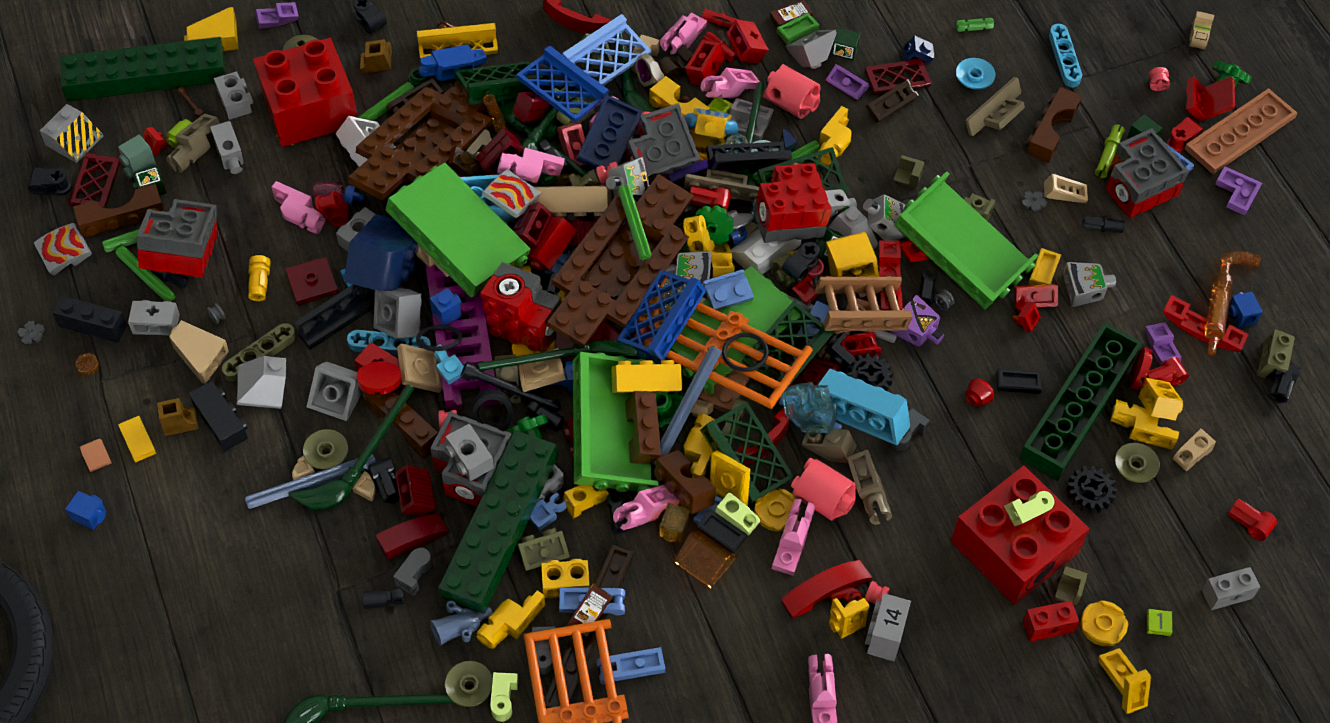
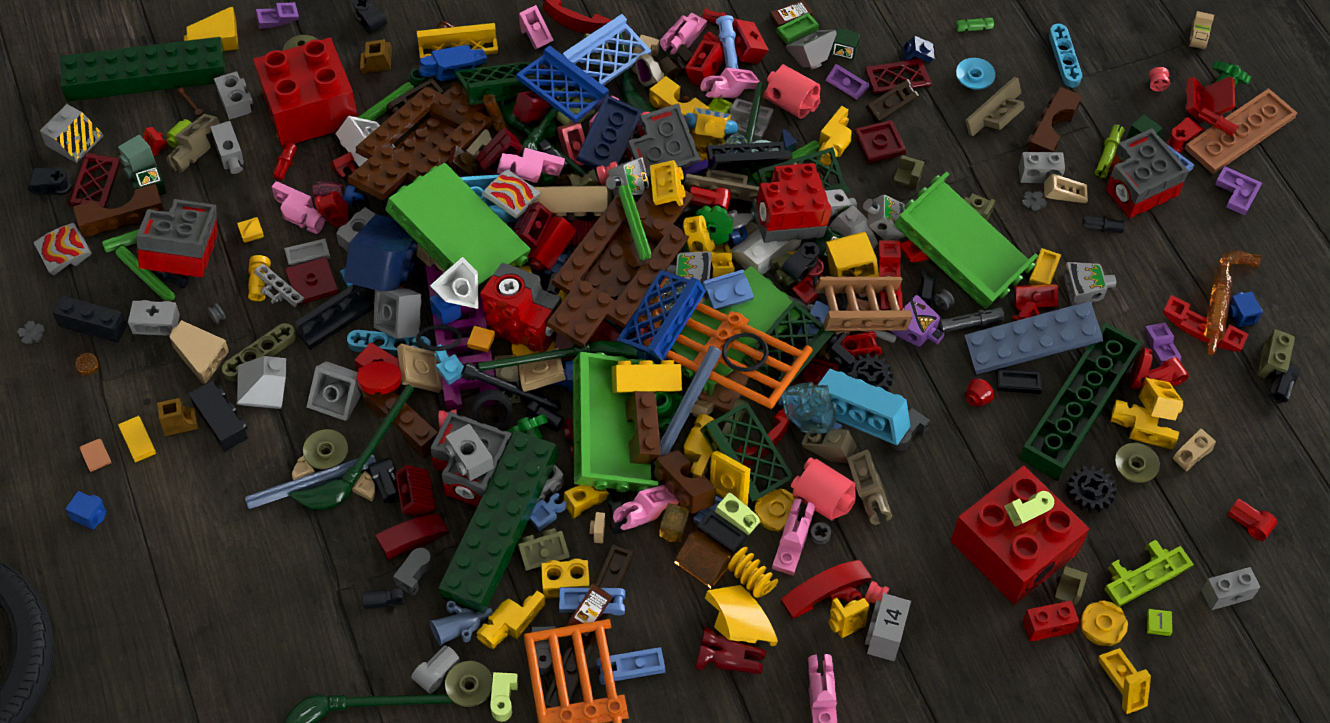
none -> yellow tile [237,217,264,243]
none -> light grey piece [254,264,304,307]
none -> red axle [273,142,297,181]
none -> light grey tile [284,239,331,267]
none -> red tile [329,152,356,178]
none -> light grey piece [411,645,460,694]
none -> white slope [430,257,478,309]
none -> light orange tile [467,326,495,353]
none -> bright pink slope [519,5,553,49]
none -> tan plate [590,512,605,544]
none -> yellow bracket [650,160,685,206]
none -> dark red piece [695,626,766,674]
none -> yellow slope [705,585,778,646]
none -> light blue pin [716,15,739,69]
none -> yellow piece [728,547,778,598]
none -> dark grey bush [810,522,831,545]
none -> dark red plate [854,120,906,164]
none -> dark grey pin [939,307,1004,333]
none -> sand blue plate [965,301,1103,375]
none -> light grey brick [1018,152,1065,183]
none -> lime hinge [1104,540,1194,607]
none -> red axle [1198,108,1238,137]

